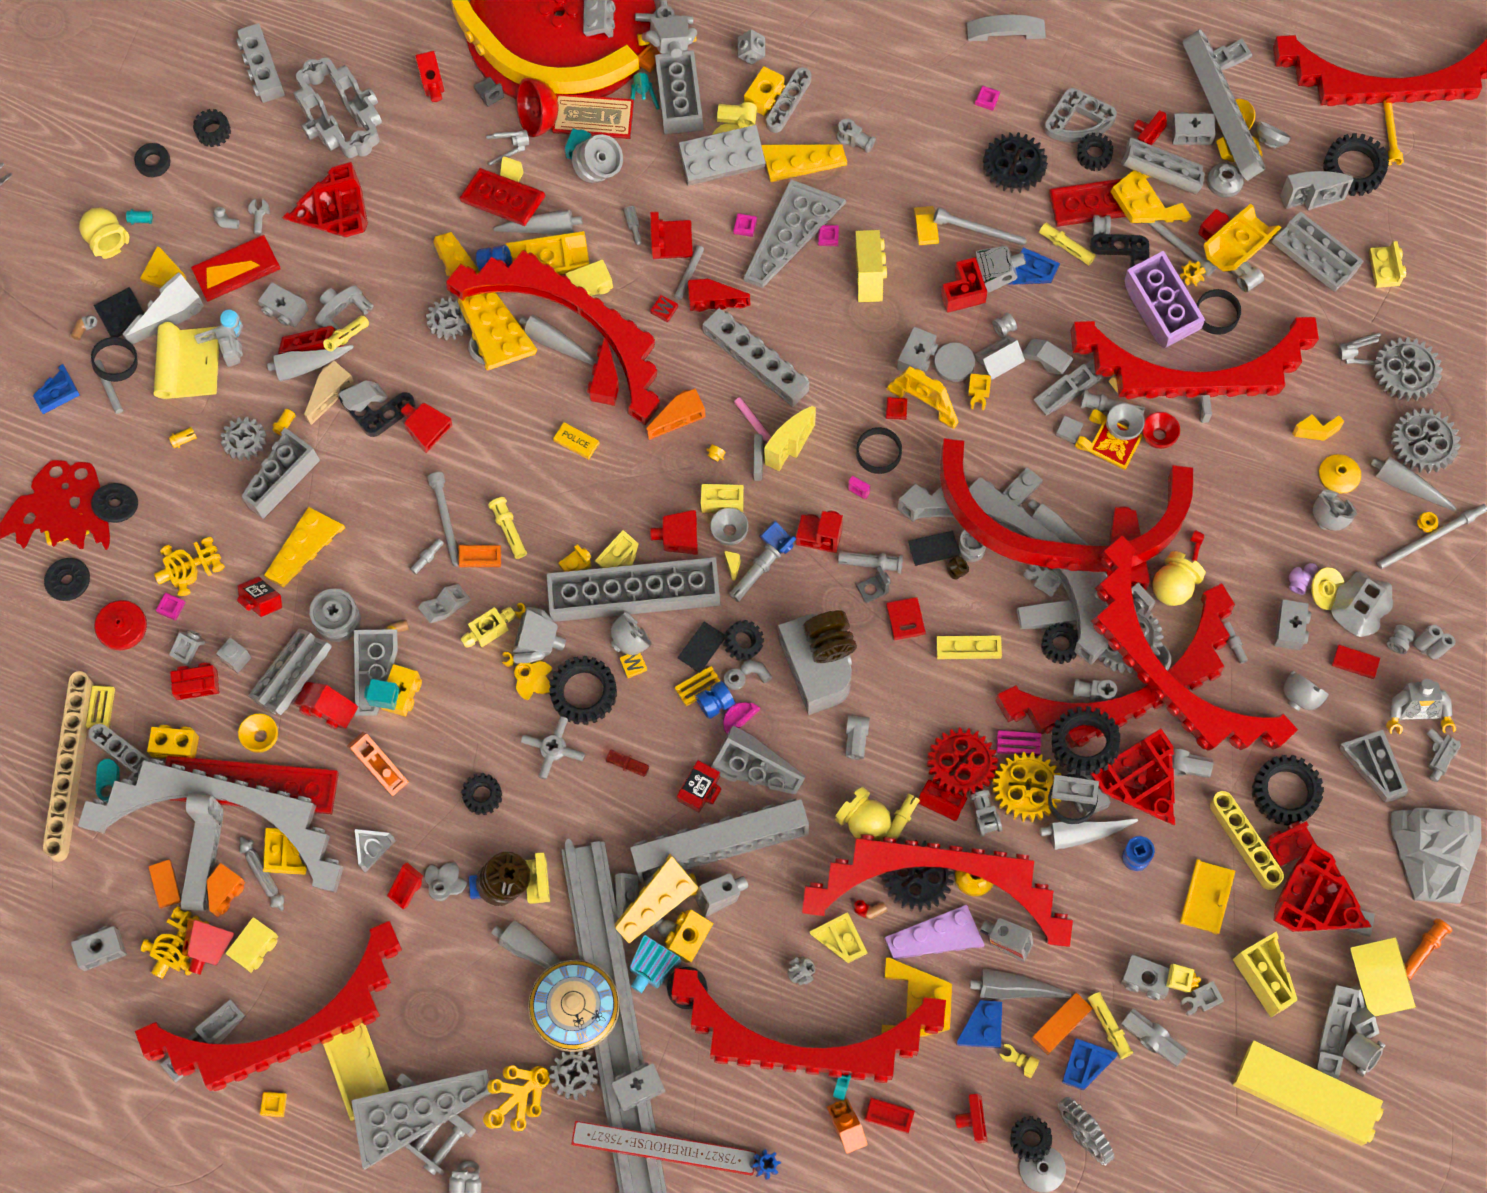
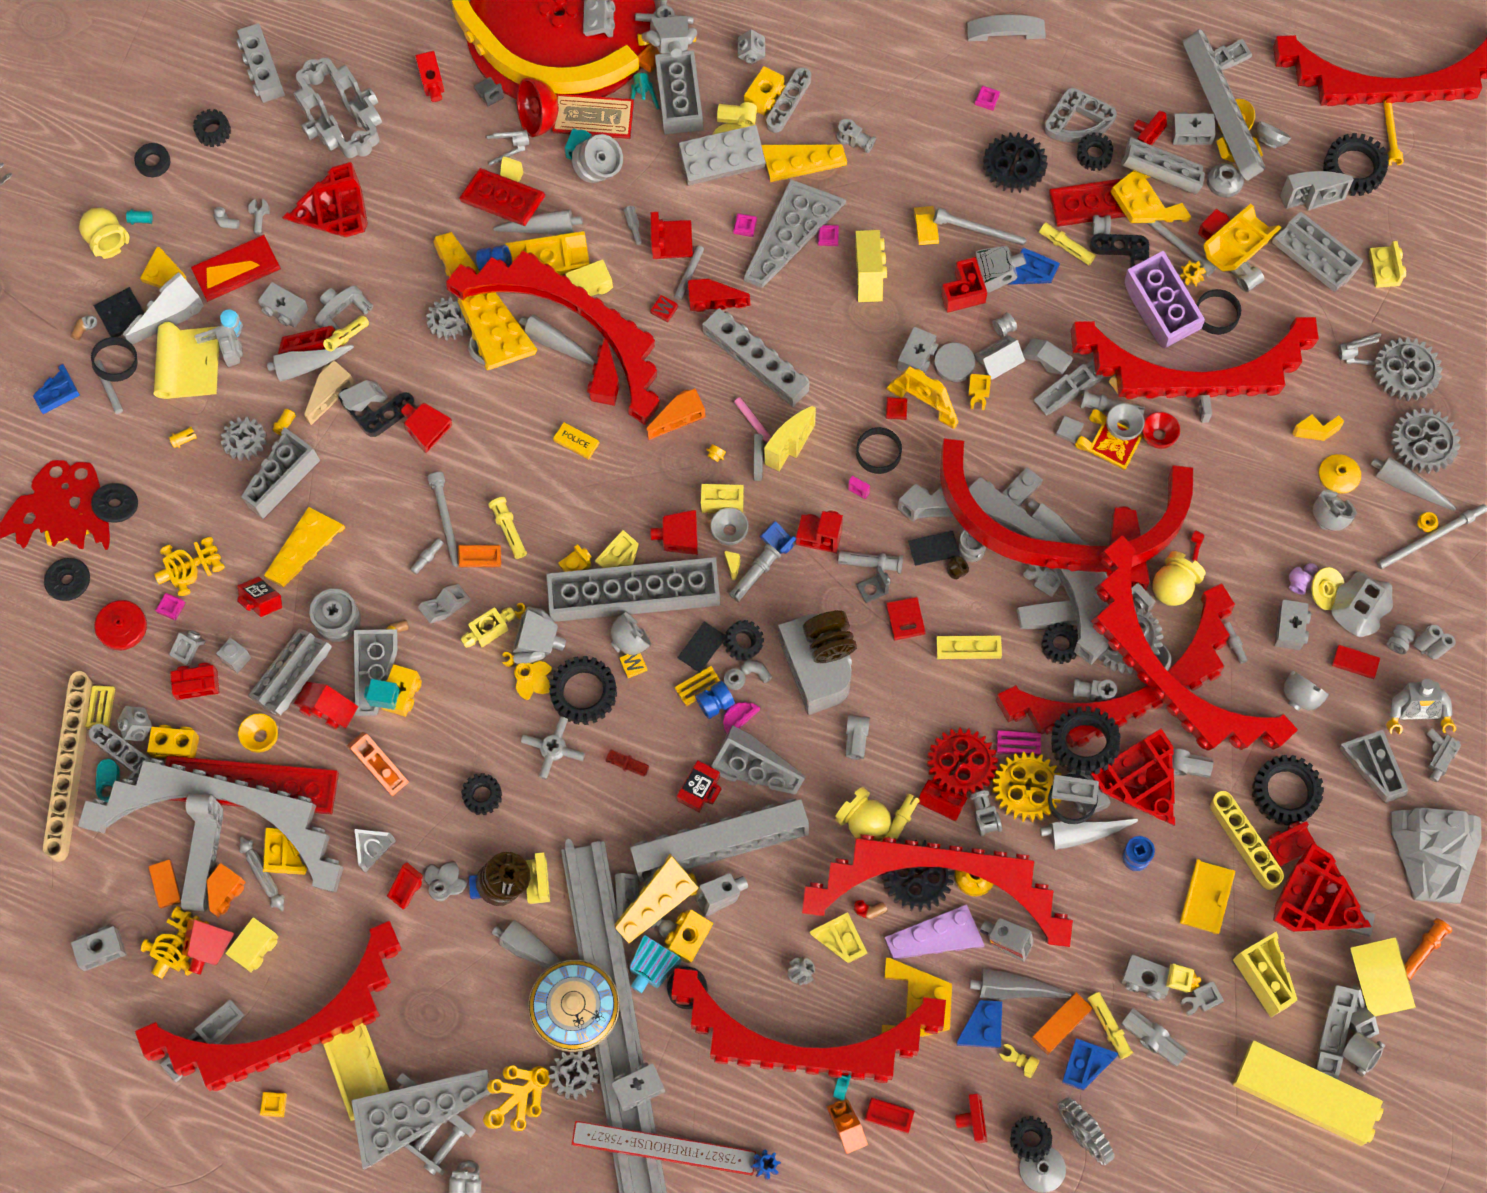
none -> light grey brick [117,706,152,741]

